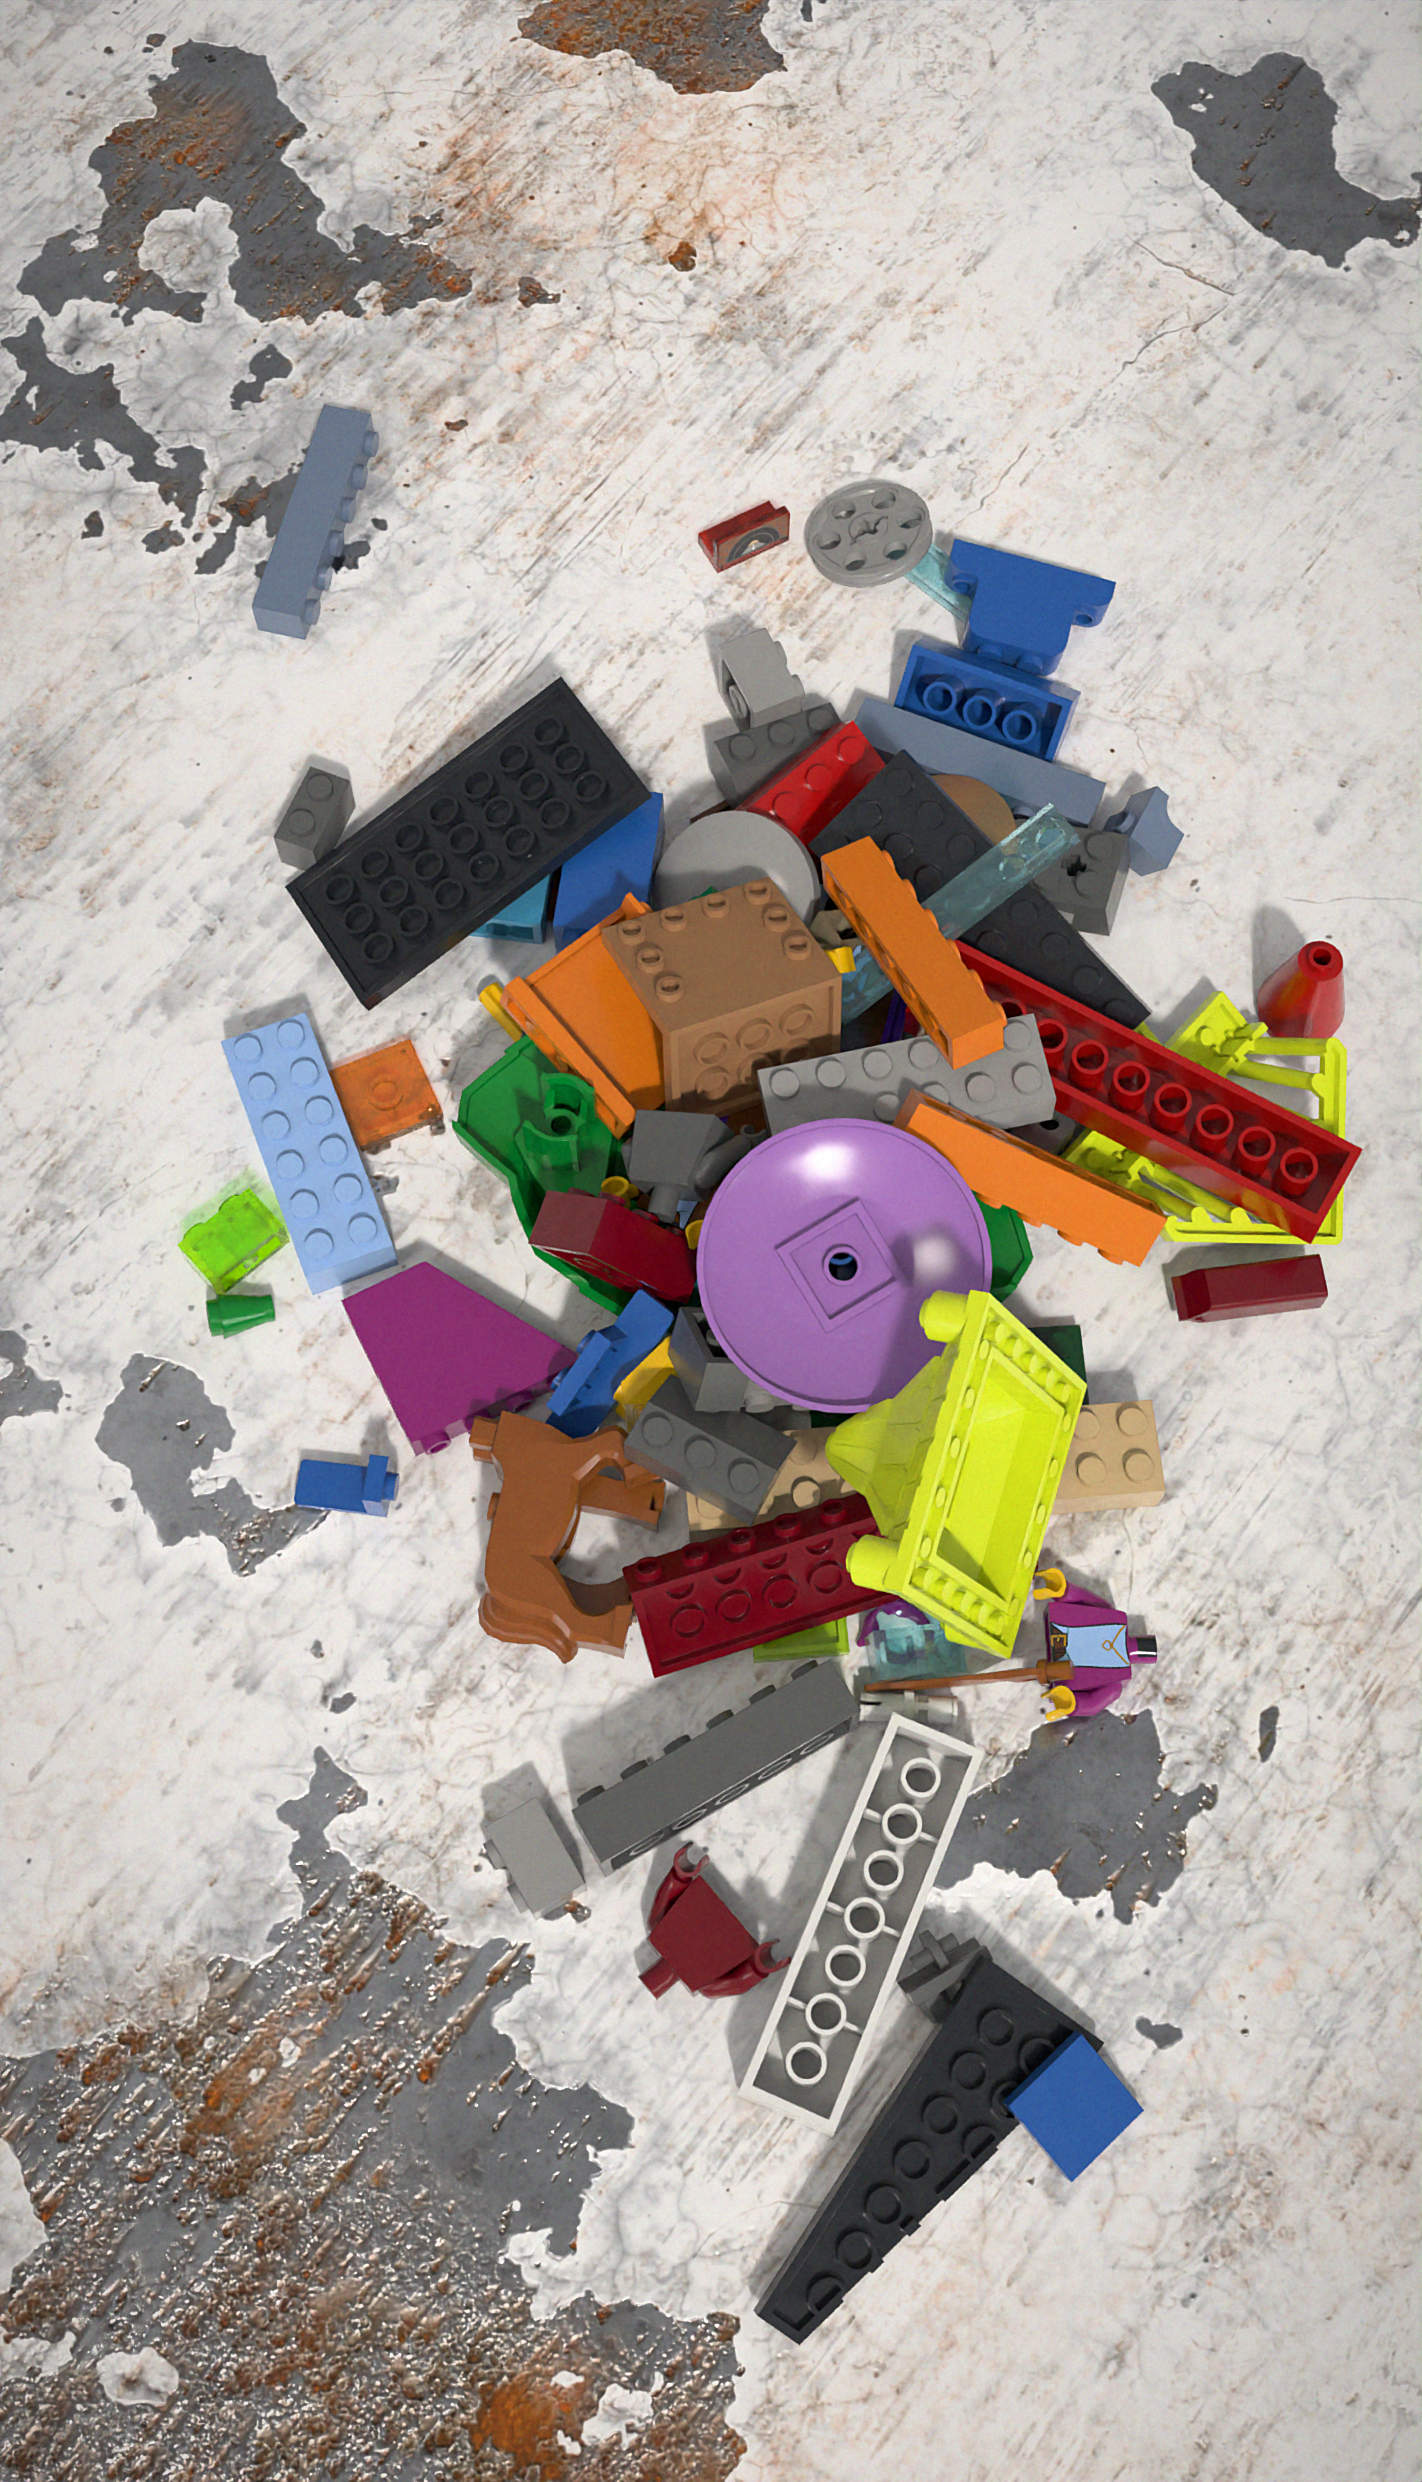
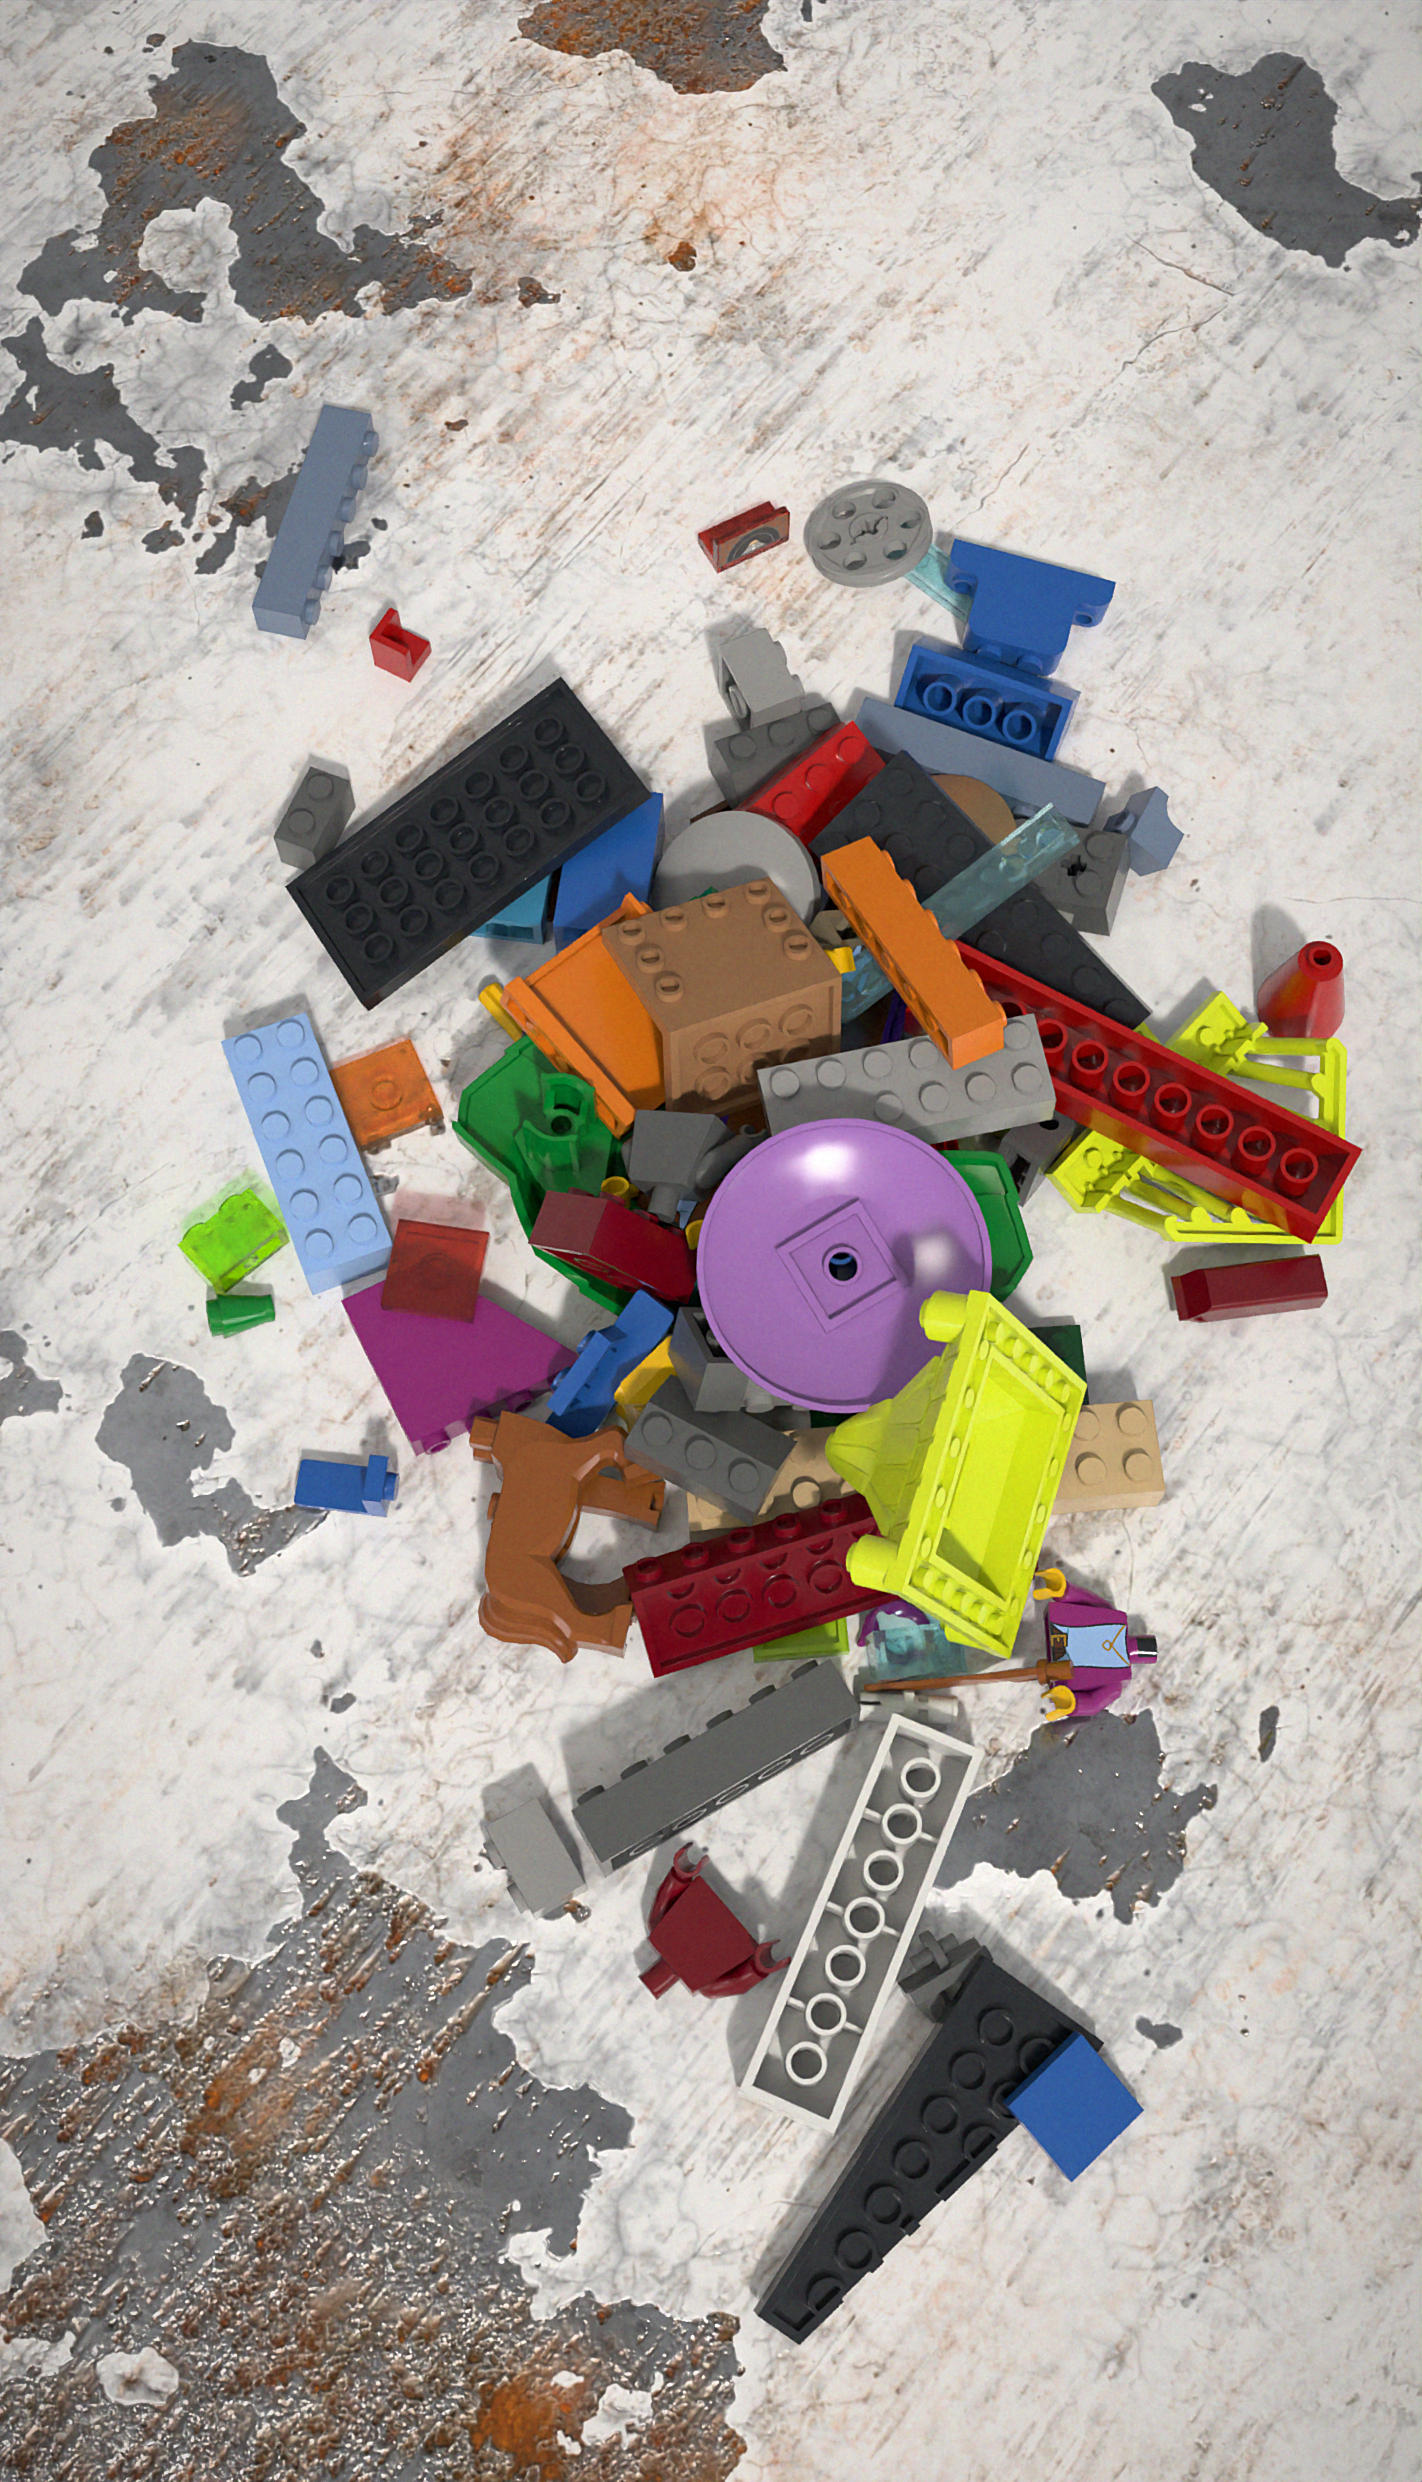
orange brick [891,1088,1168,1267] -> none
none -> red panel [369,608,432,683]
none -> clear red tile [380,1219,491,1324]

